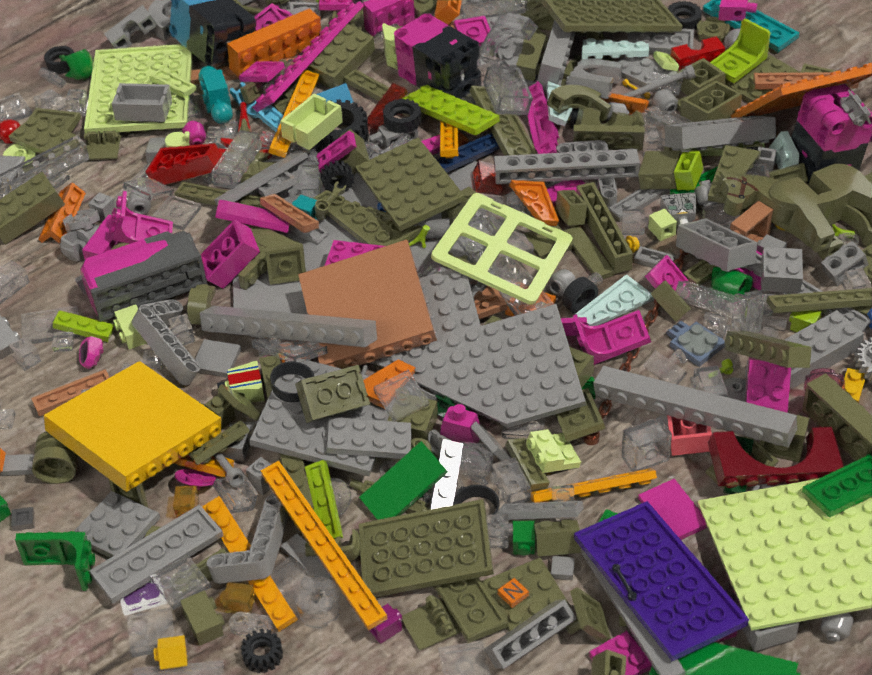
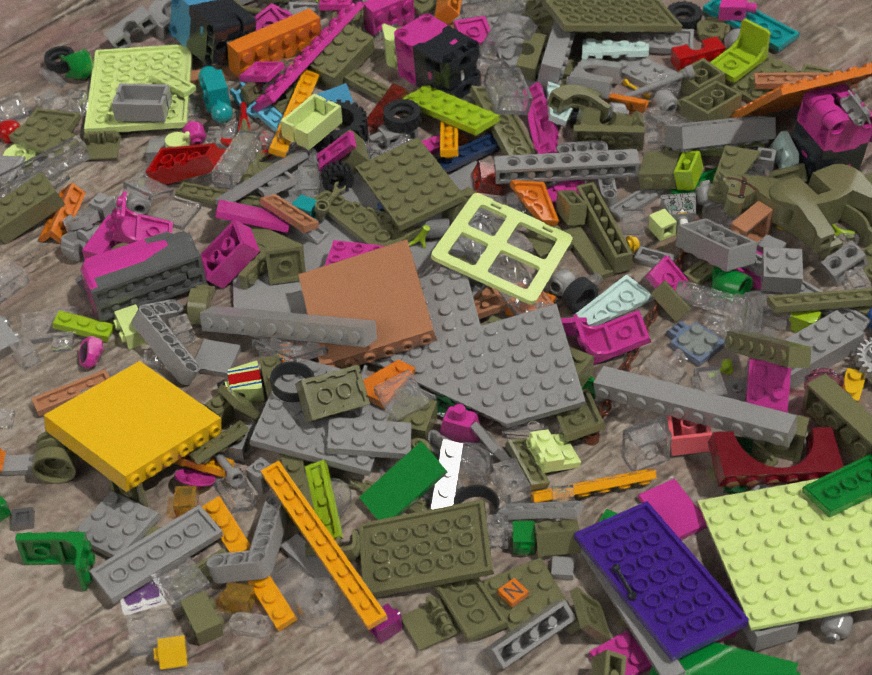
black tyre [241,629,283,673] -> none
yellowish green tile [653,51,679,71] -> none

